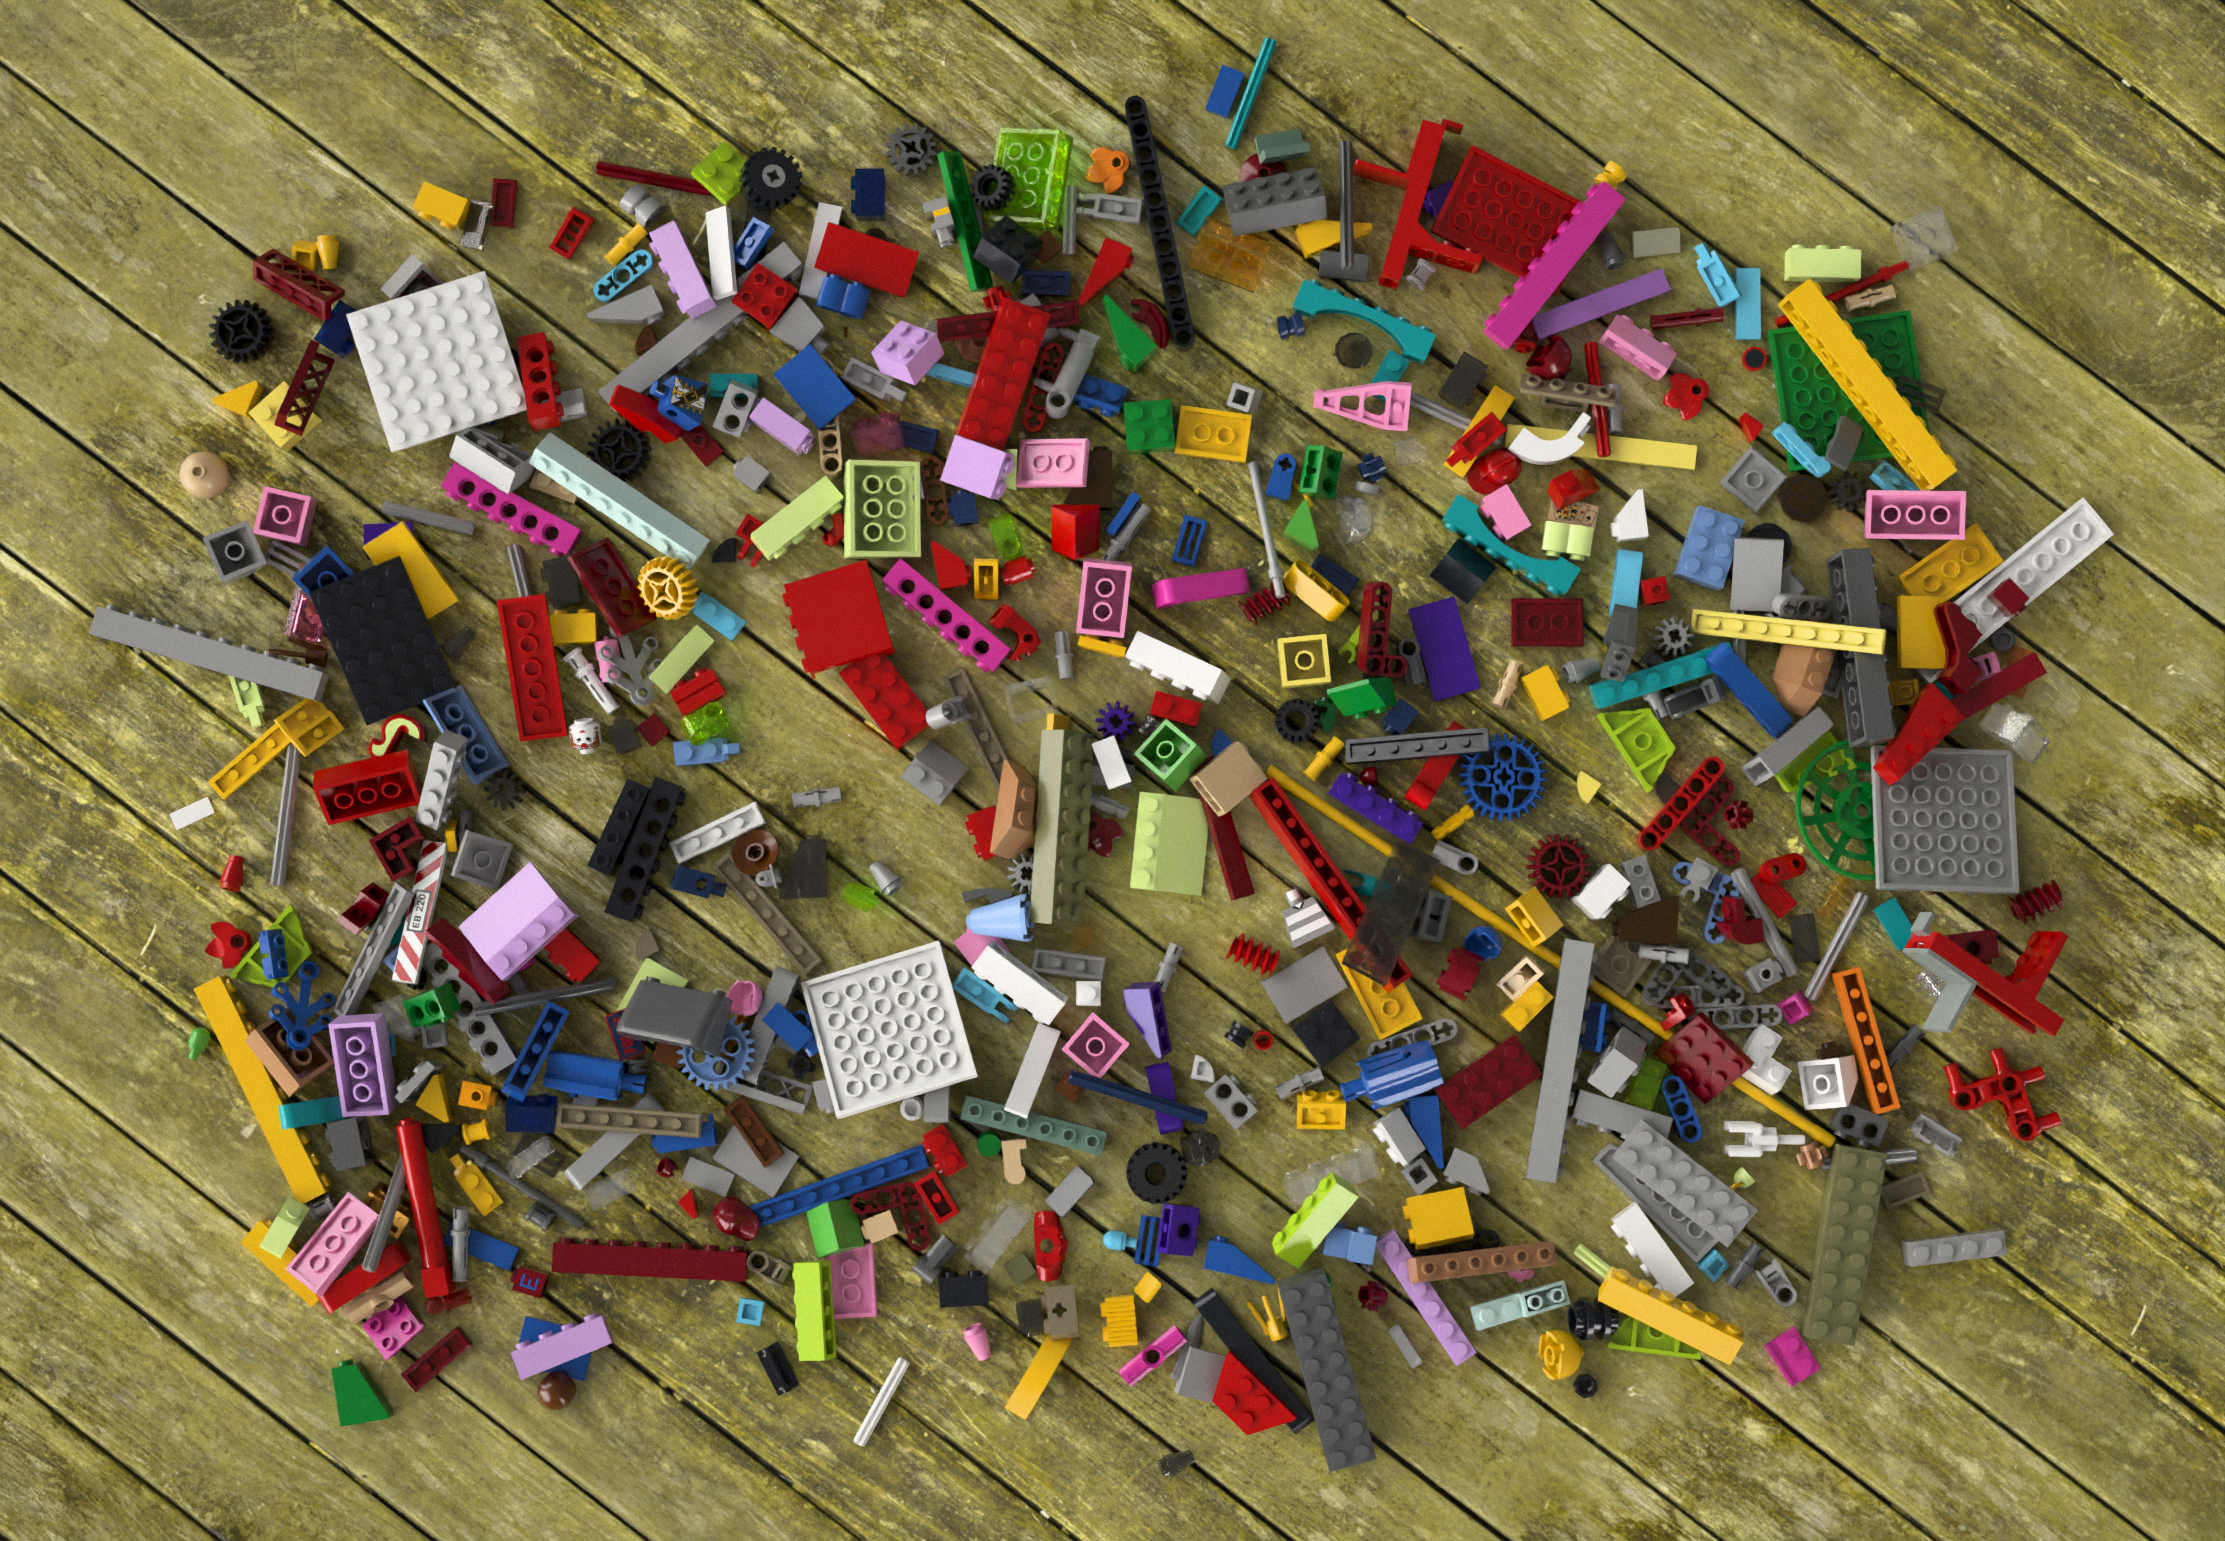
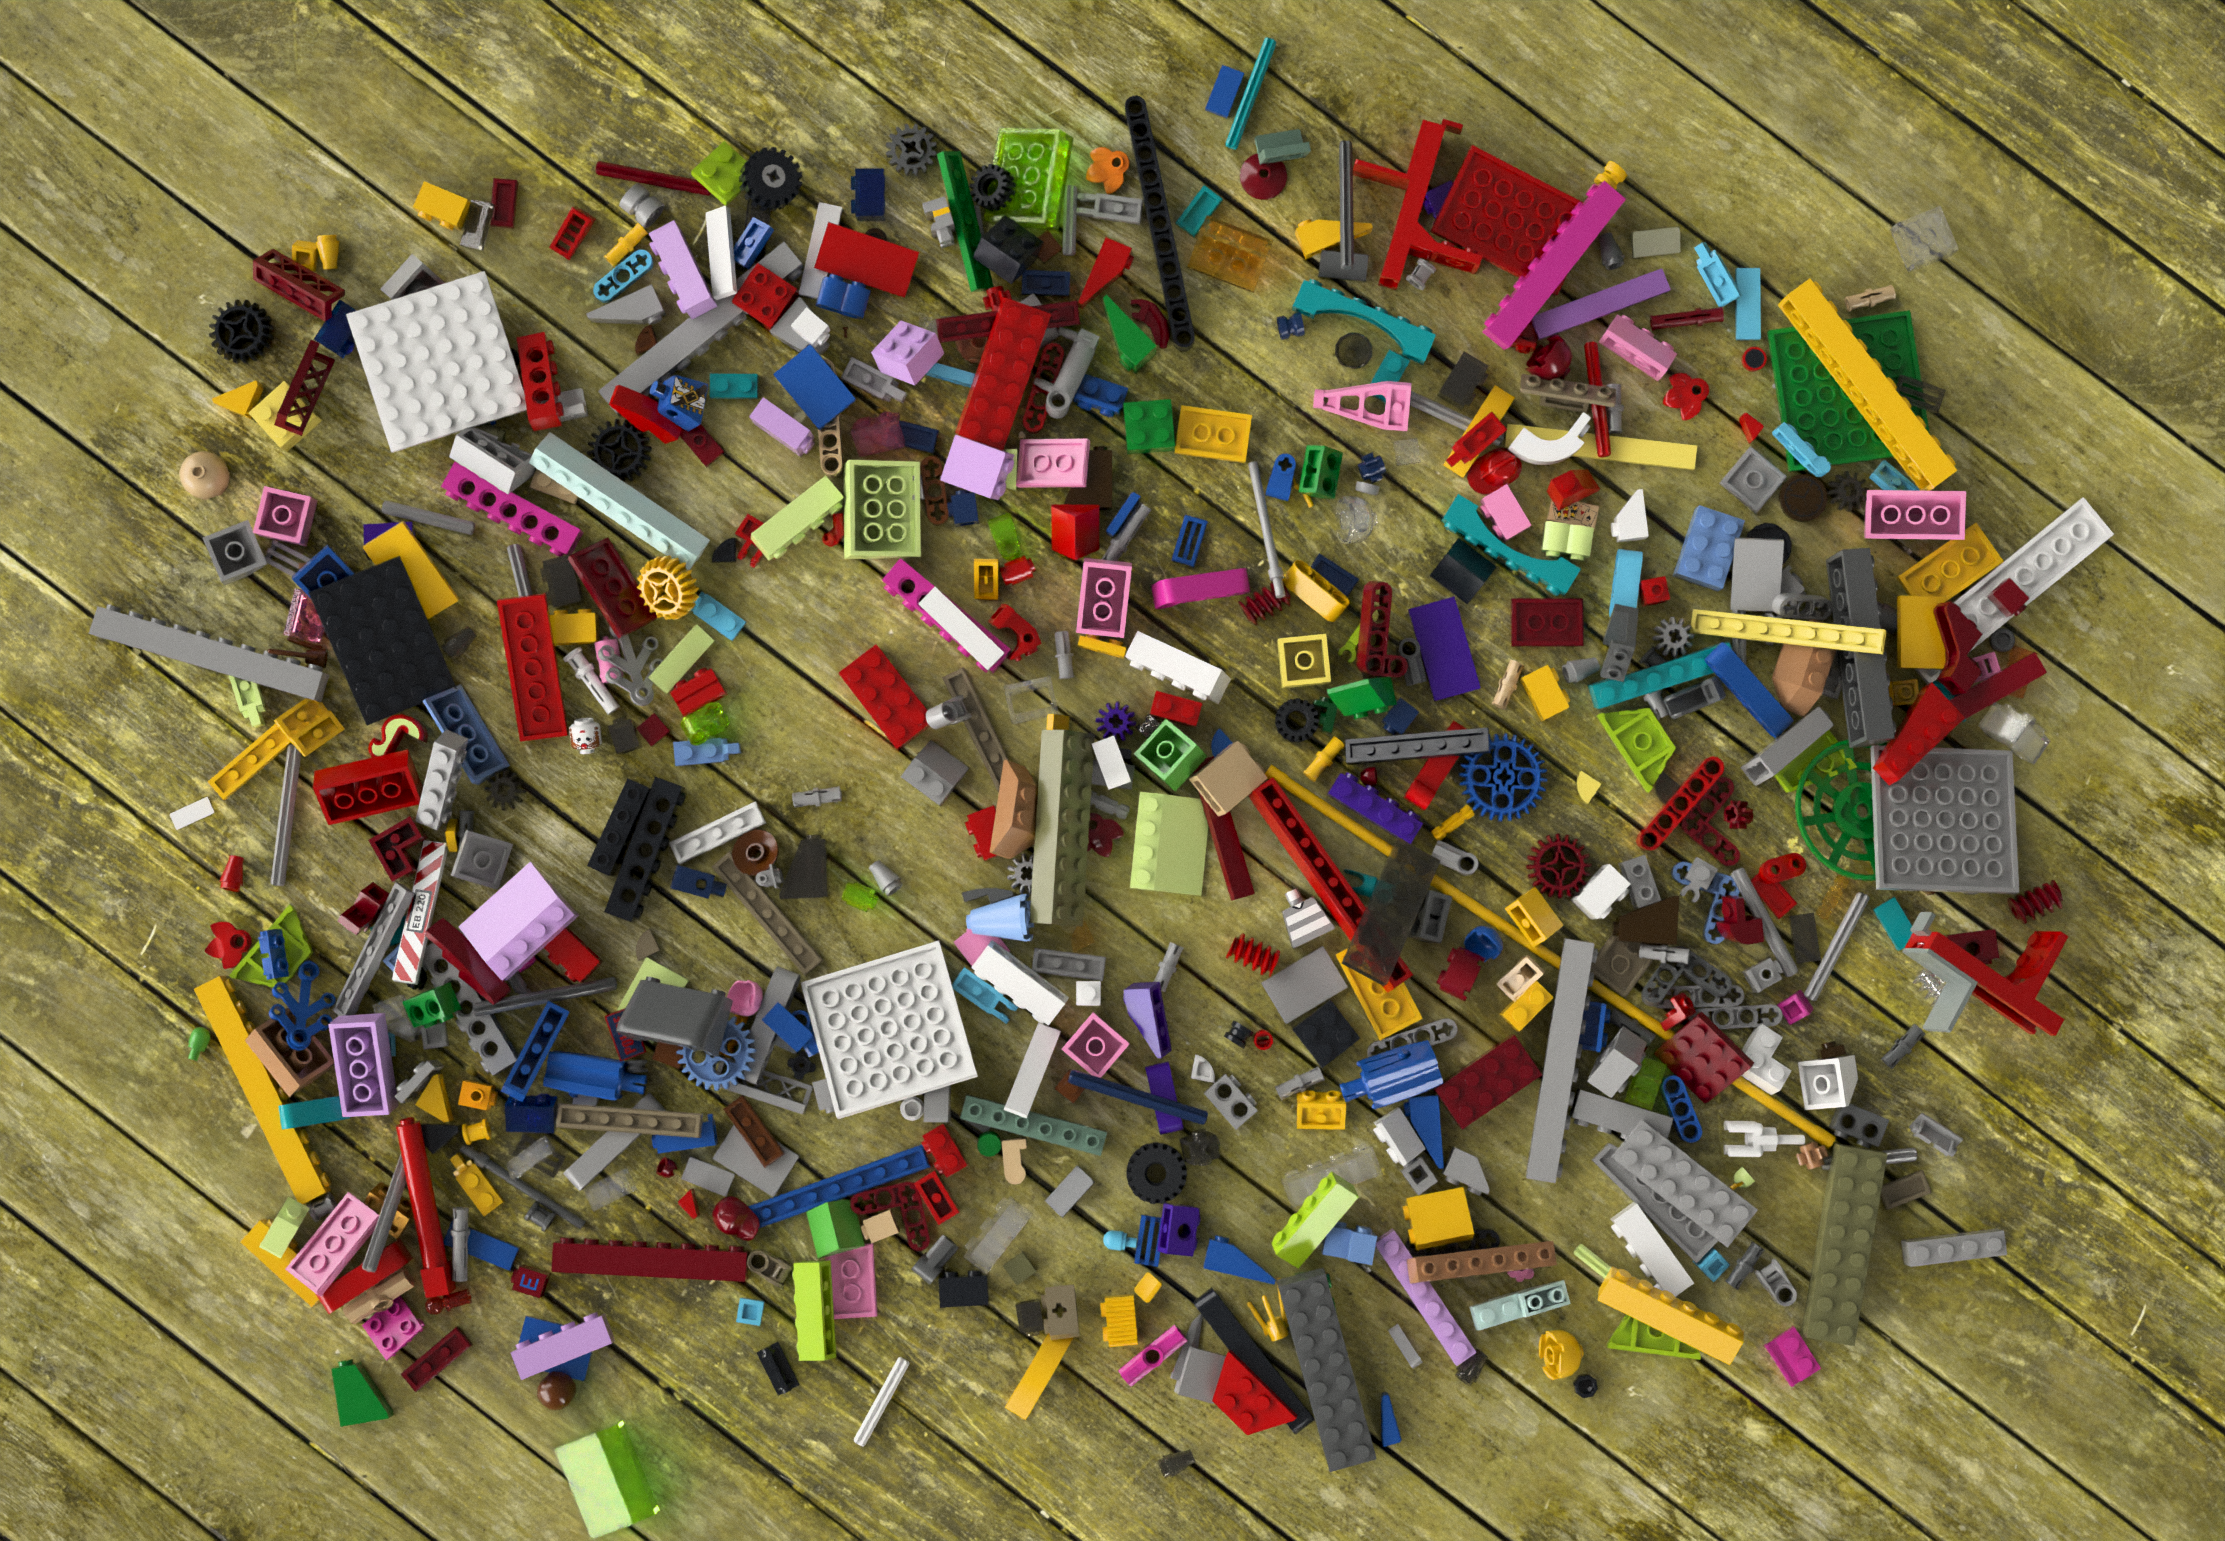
dark grey brick [325,1116,376,1171] -> none
light grey brick [713,379,761,438] -> none
light grey brick [732,455,772,494] -> none
red panel [782,560,896,679] -> none
red slope [930,541,972,592] -> none
bright pink cone [963,1322,992,1361] -> none
red piece [1034,1210,1068,1282] -> none
dark grey brick [1223,167,1327,237] -> none
light grey brick [1226,382,1264,413] -> none
bright green slope [1283,499,1319,553] -> none
dark red gear [1358,1281,1388,1312] -> none
black piece [1567,1297,1619,1341] -> none
red bar [1774,260,1909,328] -> none
yellowish green brick [1784,245,1861,283] -> none
dark grey slope [1824,415,1863,471] -> none
orange brick [1831,967,1901,1114] -> none
red pin [1943,1047,2061,1141] -> none
none -> clear neon green slope [555,1420,659,1539]
none -> white brick [791,307,830,348]
none -> white tile [919,587,1005,670]
none -> blue slope [1381,1392,1402,1447]
none -> clear smoke cone [1455,1349,1488,1386]

